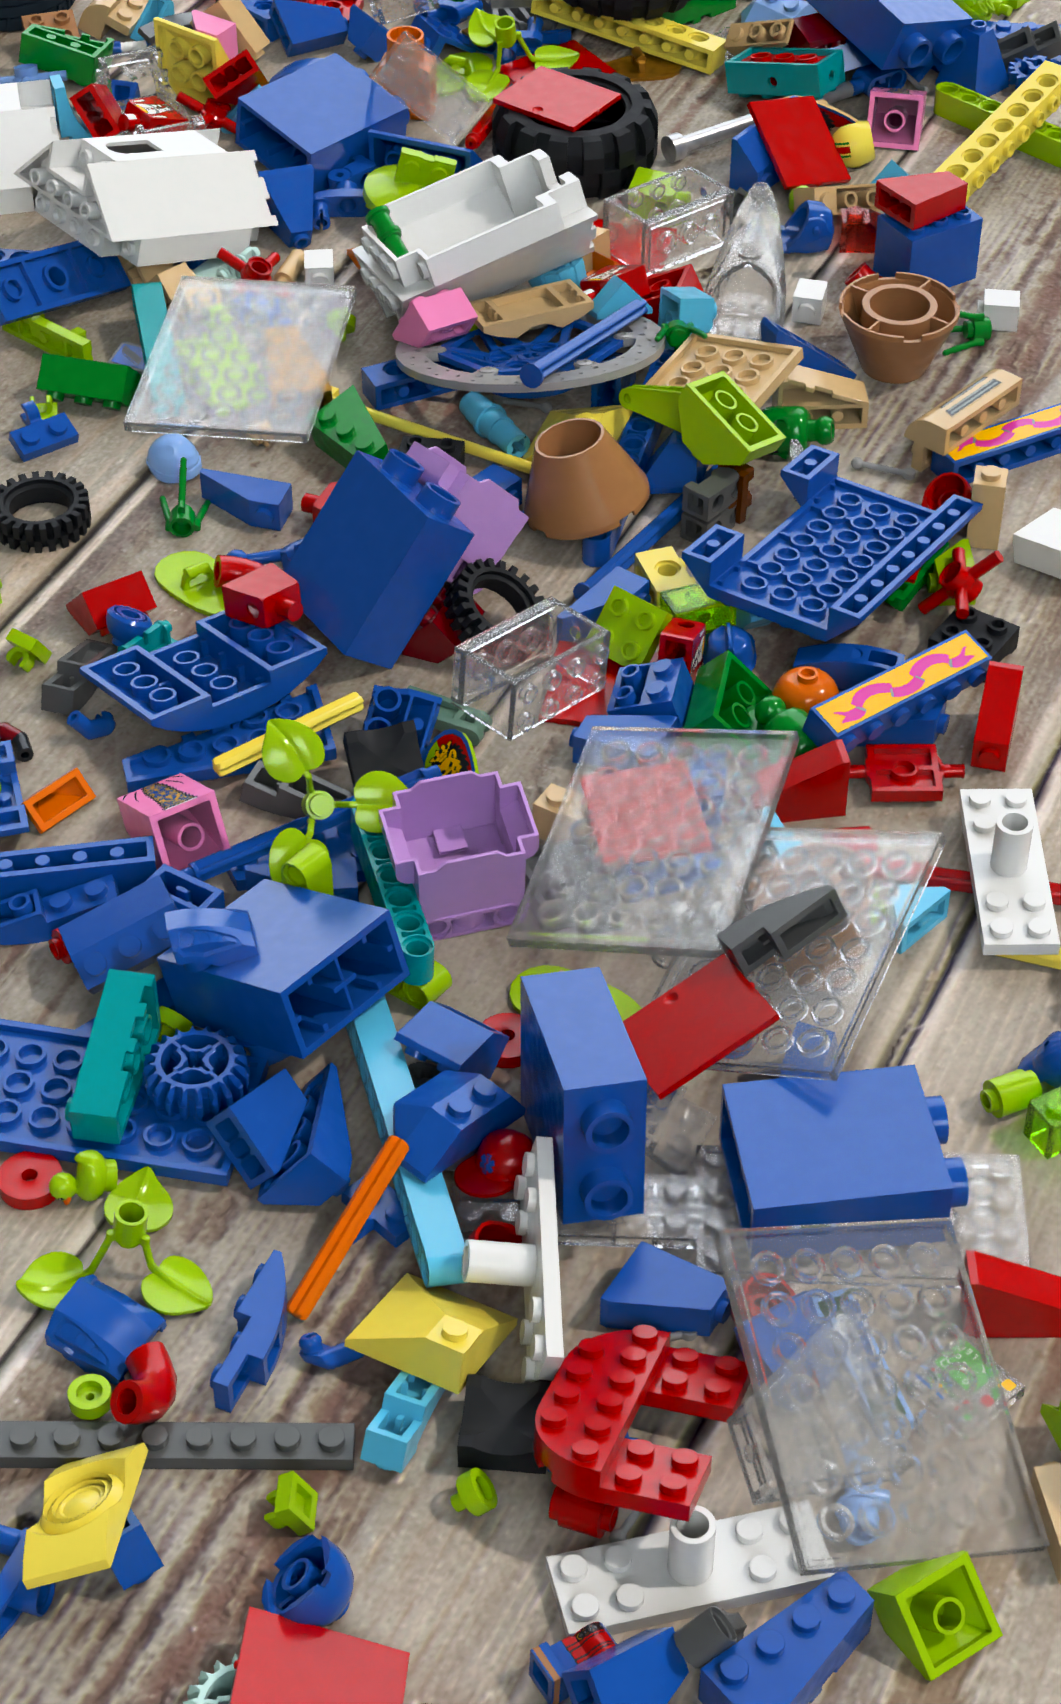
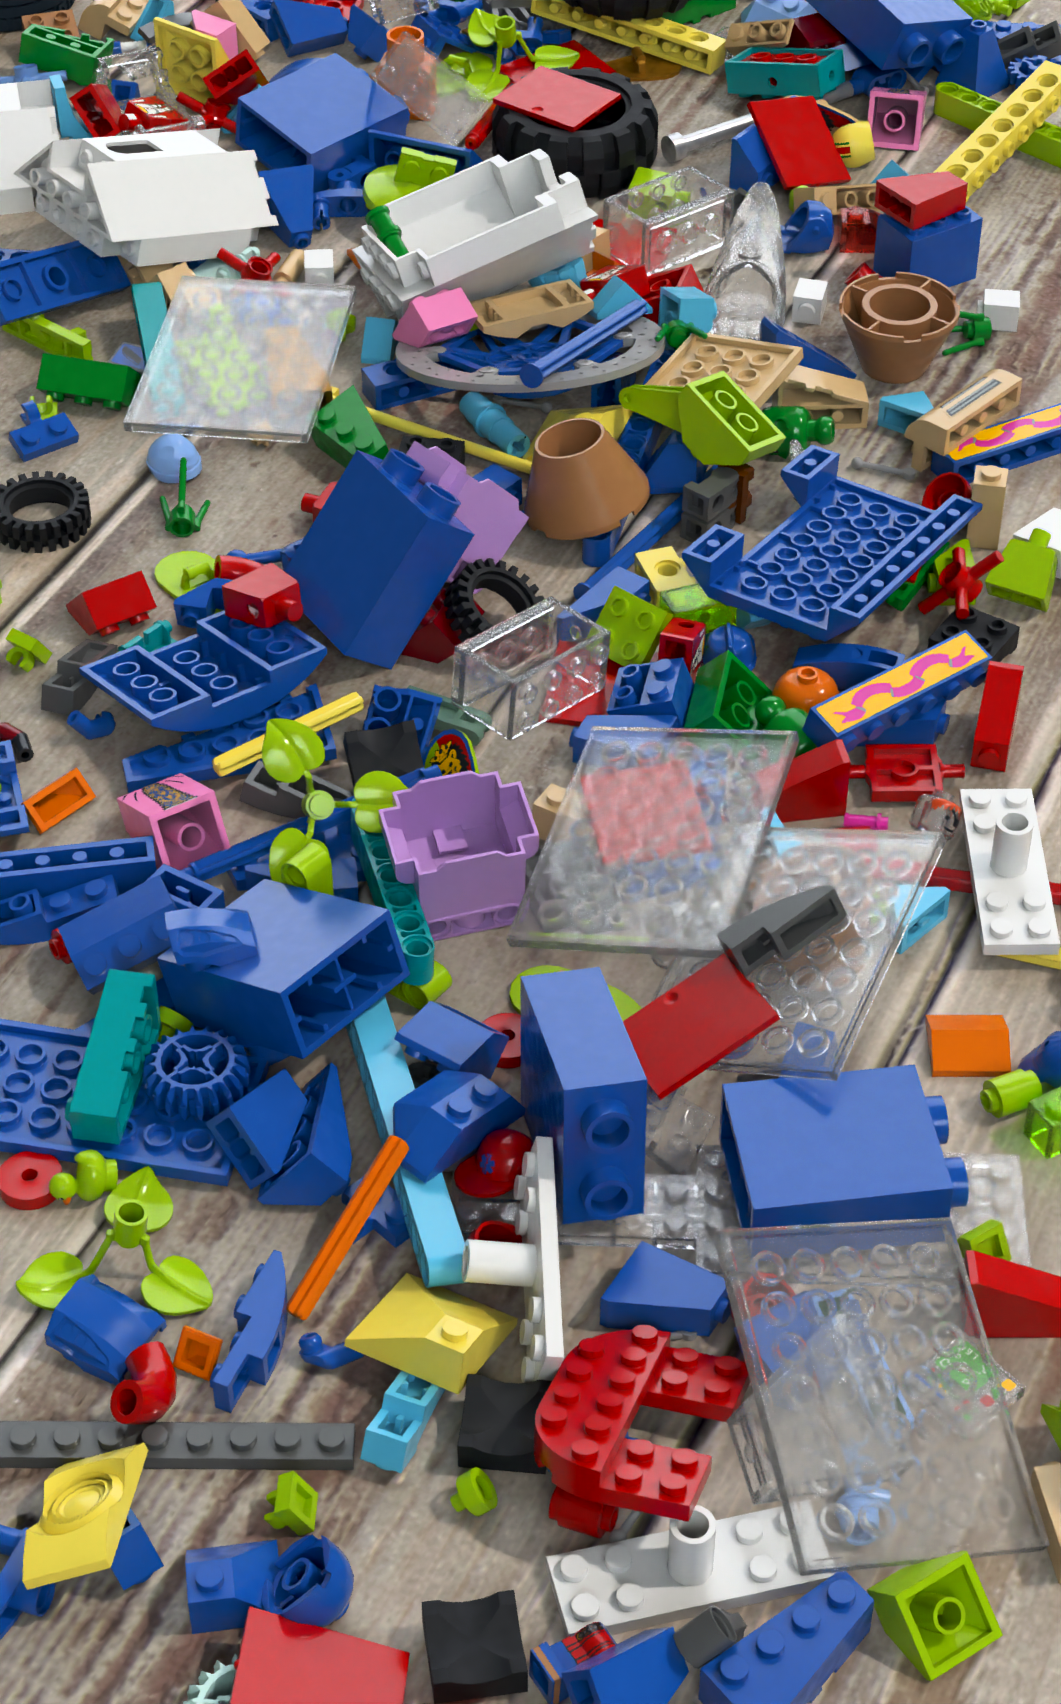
lime tile [67,1374,112,1420] -> none
blue brick [106,605,153,647] -> none
blue slope [200,468,293,531] -> none
none -> blue slope [173,578,232,628]
none -> orange slope [173,1325,223,1381]
none -> blue slope [185,1539,280,1634]
none -> medium azure slope [361,317,399,364]
none -> black brick [422,1590,528,1704]
none -> dark pink pin [843,813,889,839]
none -> medium azure slope [877,391,934,434]
none -> clear head [909,789,962,845]
none -> orange slope [925,1015,1011,1077]
none -> lime tile [956,1219,1012,1261]
none -> lime torso [985,528,1058,612]

